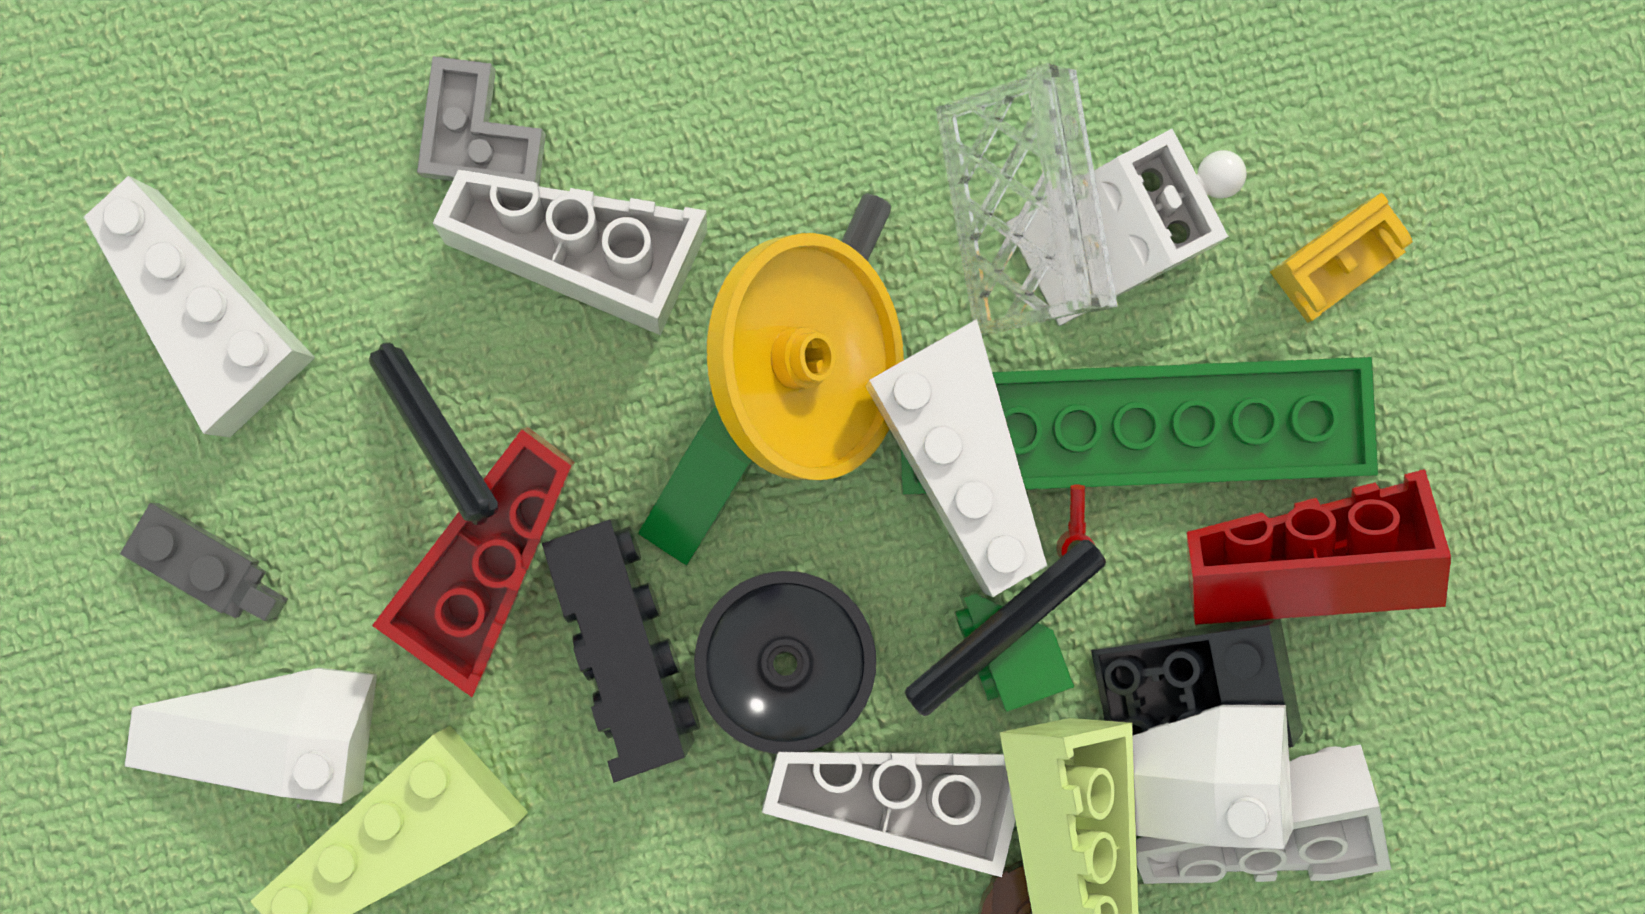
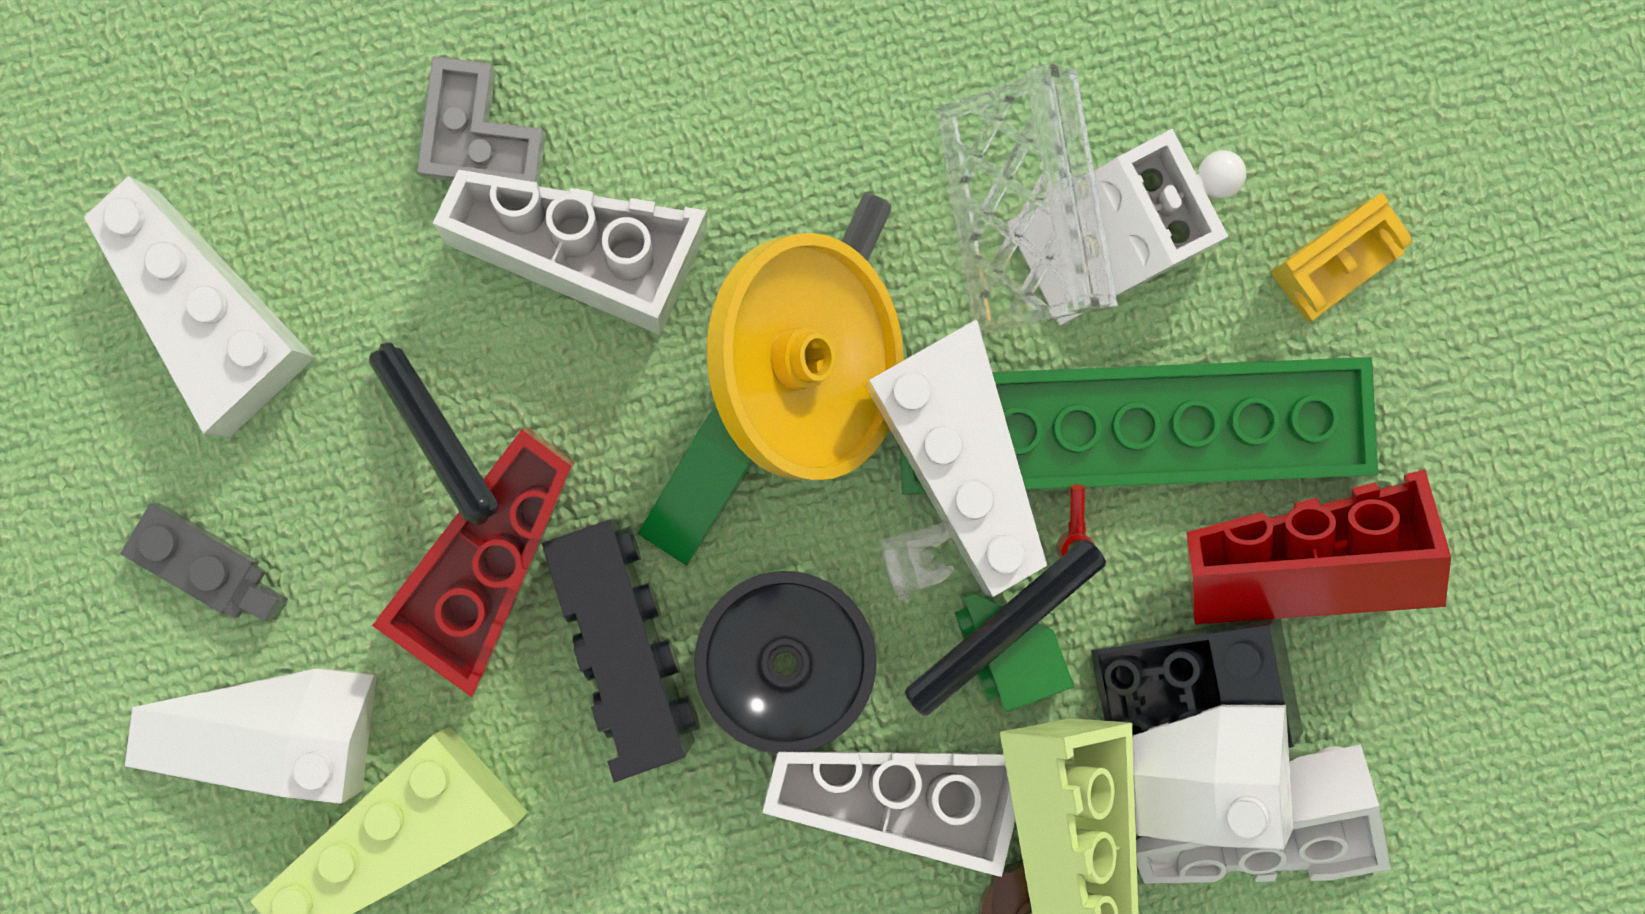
none -> clear hinge [876,521,954,601]

